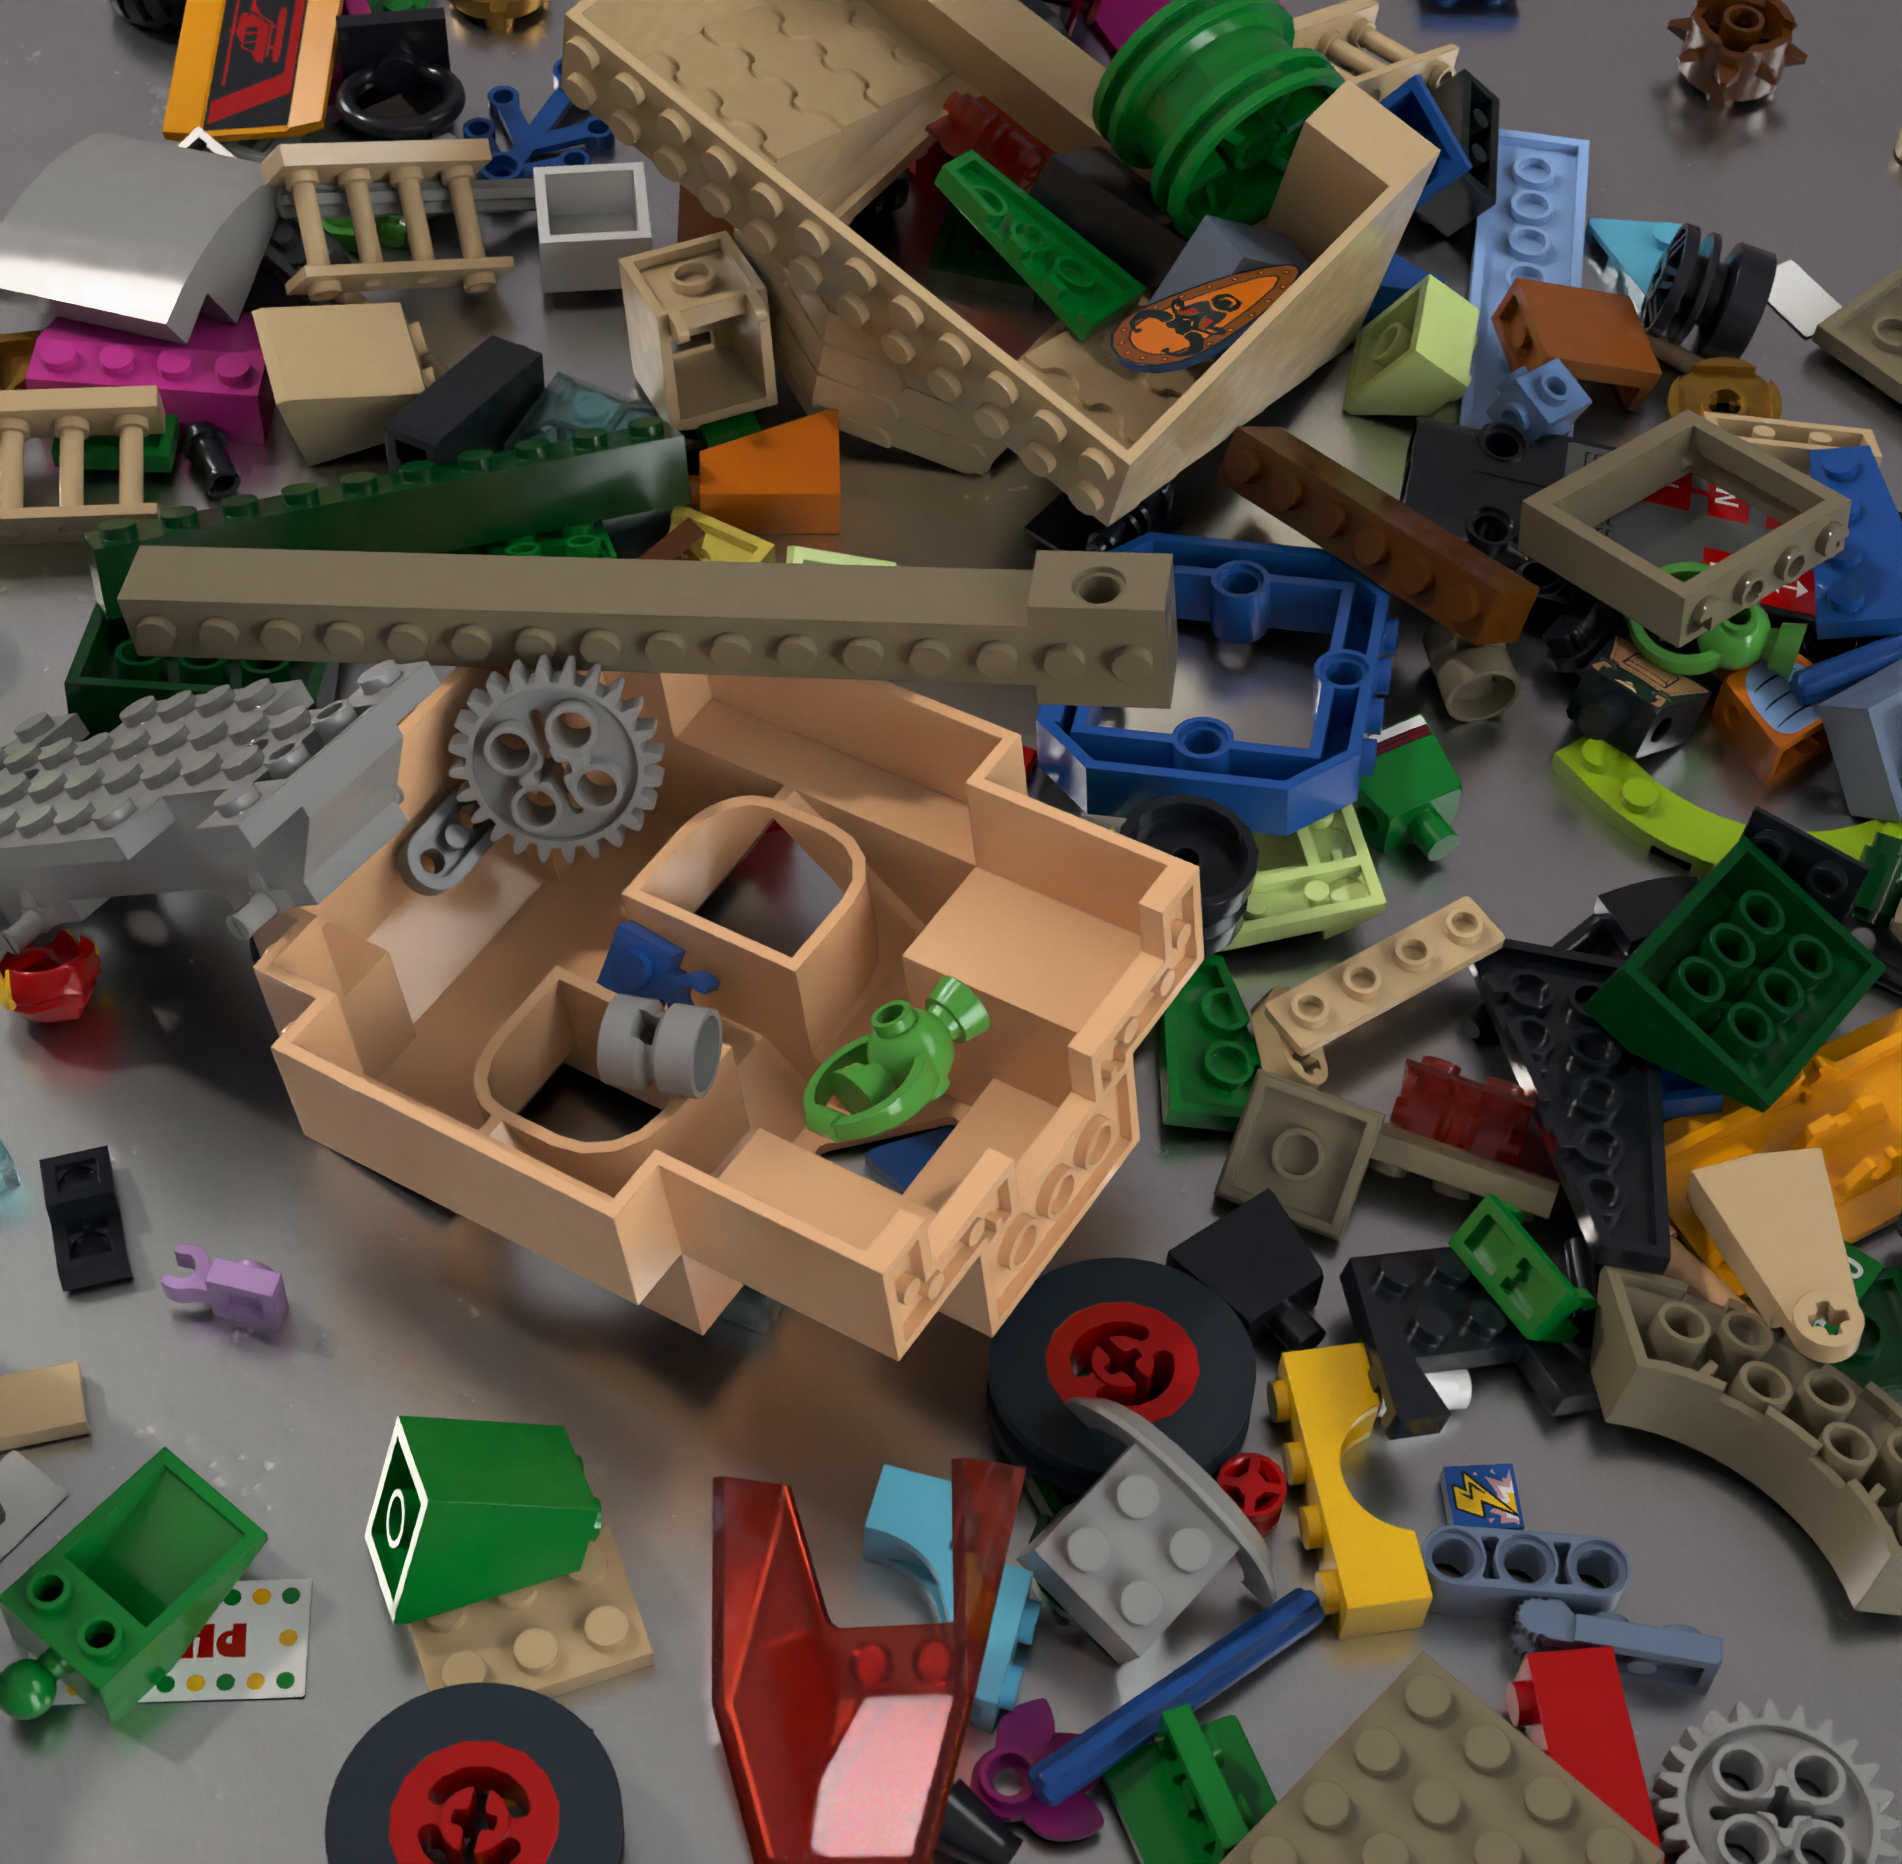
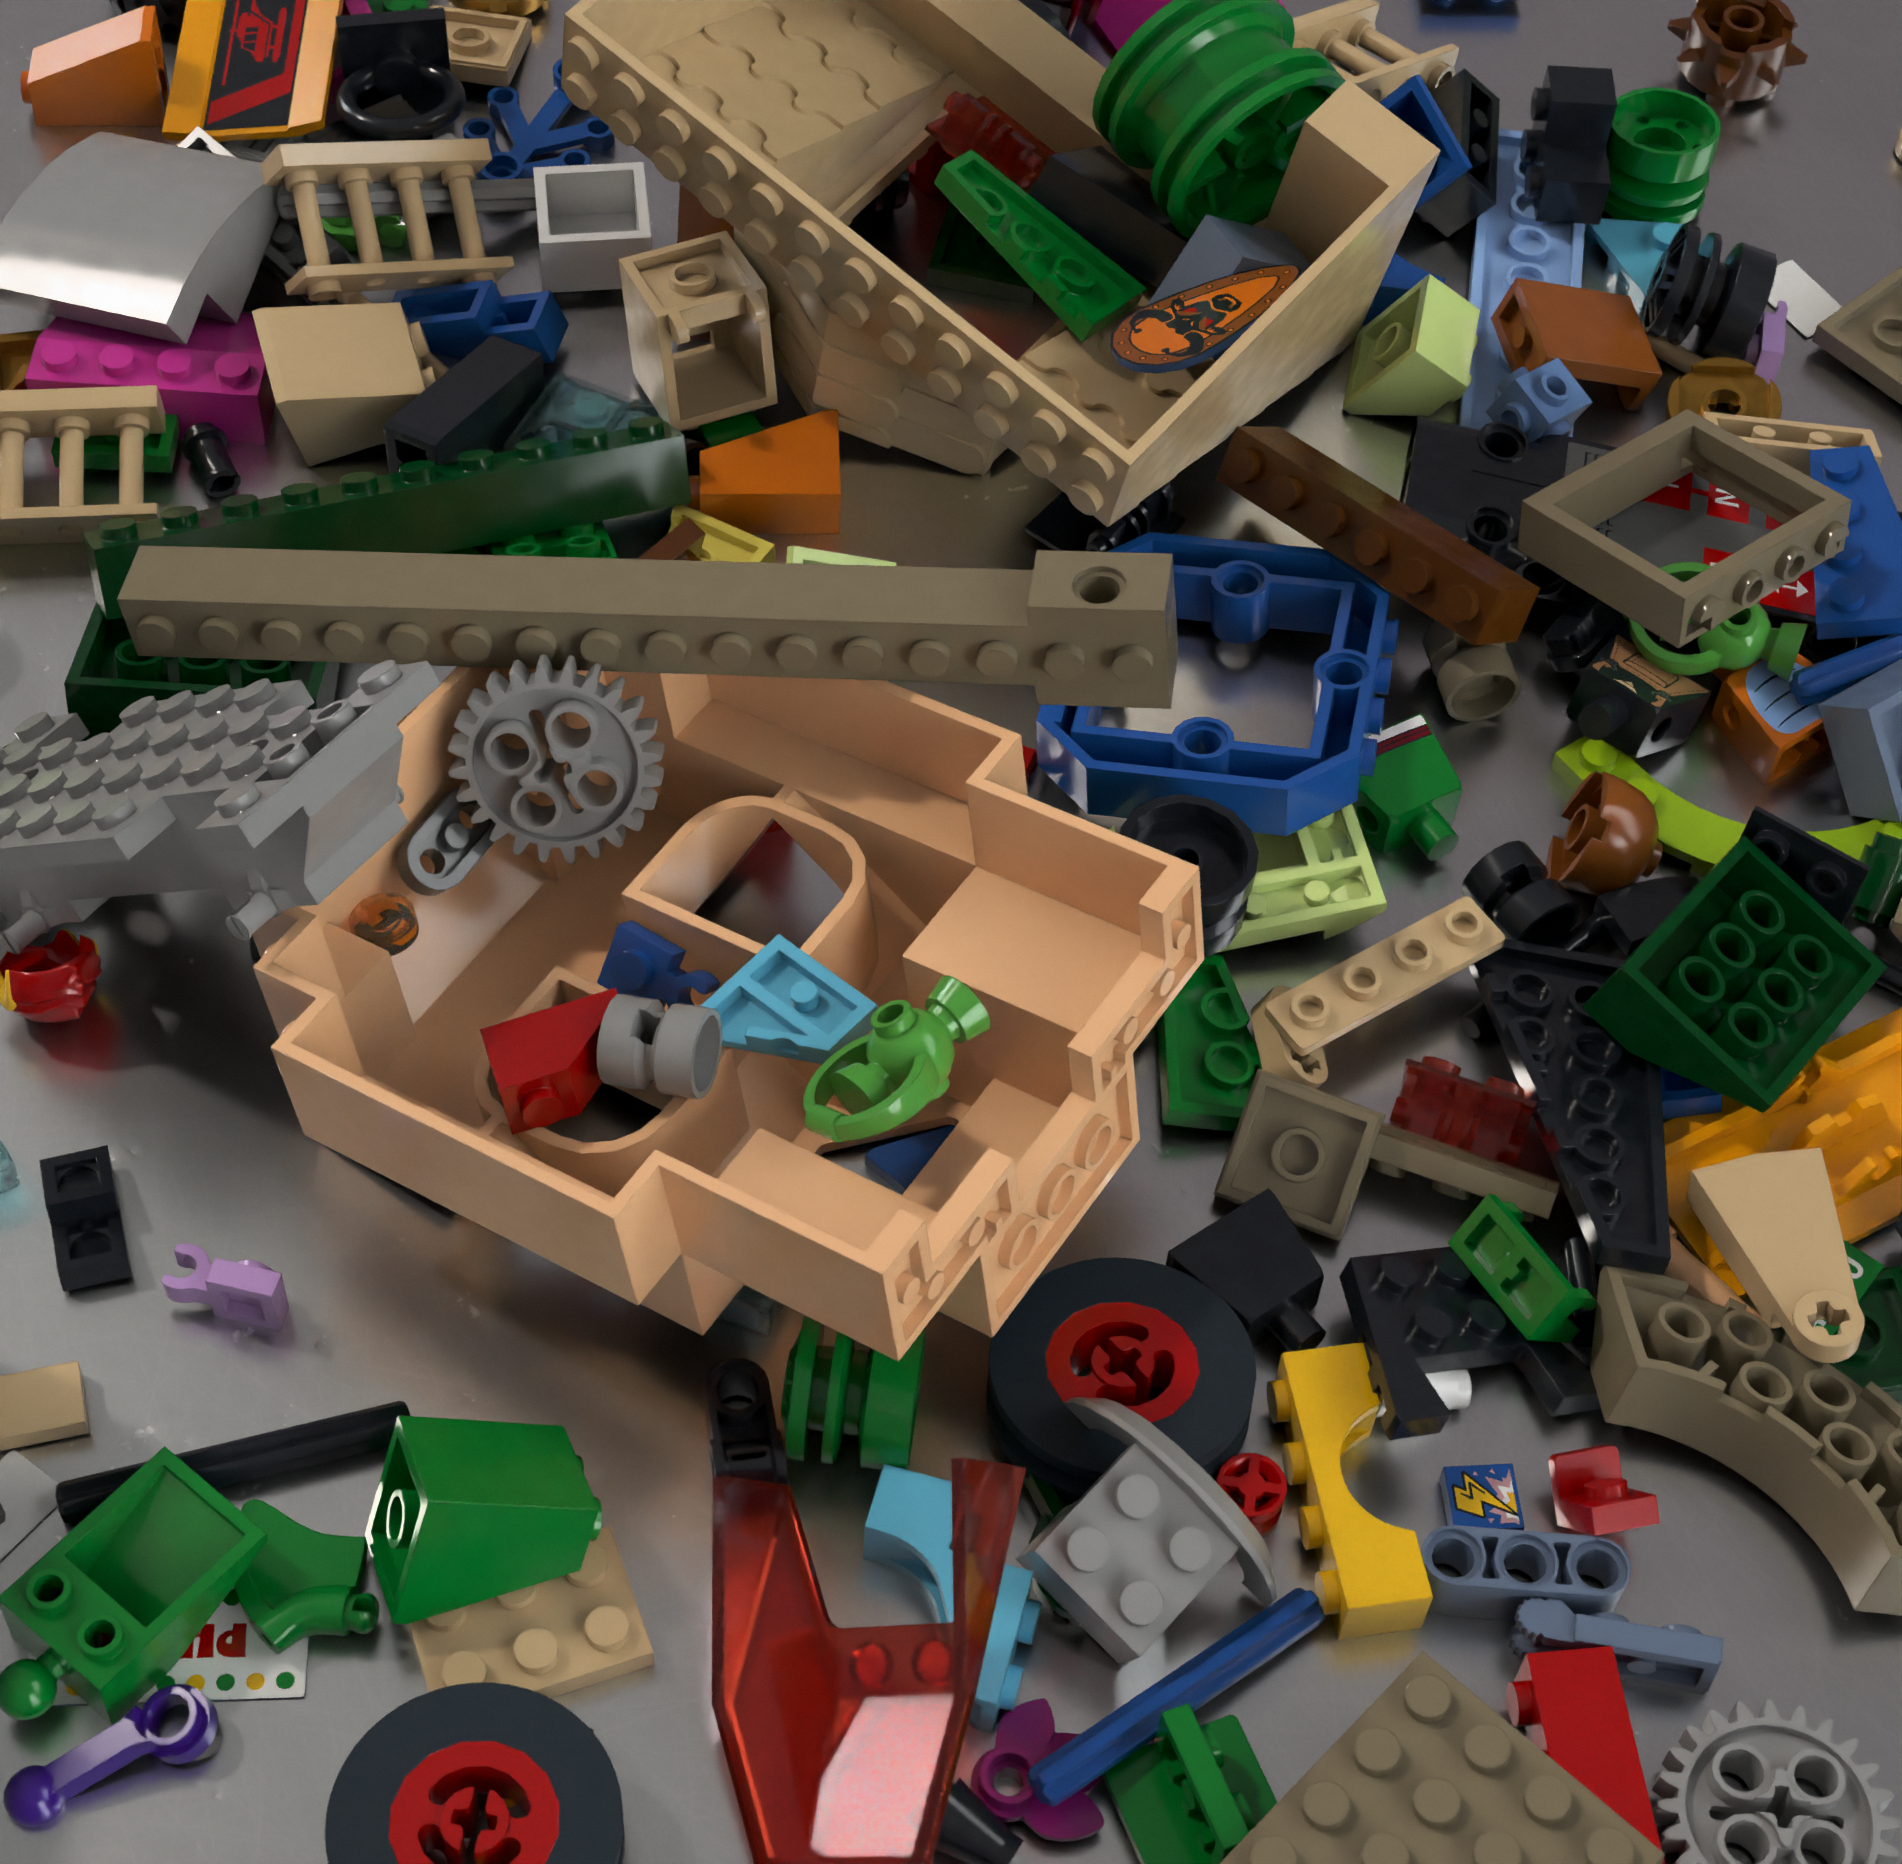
none -> dark purple piece [3,1684,218,1827]
none -> orange slope [20,6,170,126]
none -> black axle [56,1401,410,1524]
none -> green arm [235,1499,379,1655]
none -> clear orange tile [349,892,419,956]
none -> blue slope [391,280,569,363]
none -> tan tile [430,5,532,87]
none -> red slope [480,988,618,1135]
none -> medium azure wing [701,934,878,1064]
none -> black piece [706,1358,789,1503]
none -> green wheel [781,1315,926,1472]
none -> black wheel [1461,840,1580,947]
none -> black brick [1520,65,1617,225]
none -> dark orange cylinder [1546,771,1663,898]
none -> red bracket [1548,1444,1660,1536]
none -> green wheel [1603,87,1720,224]
none -> lavender plate [1742,300,1788,385]

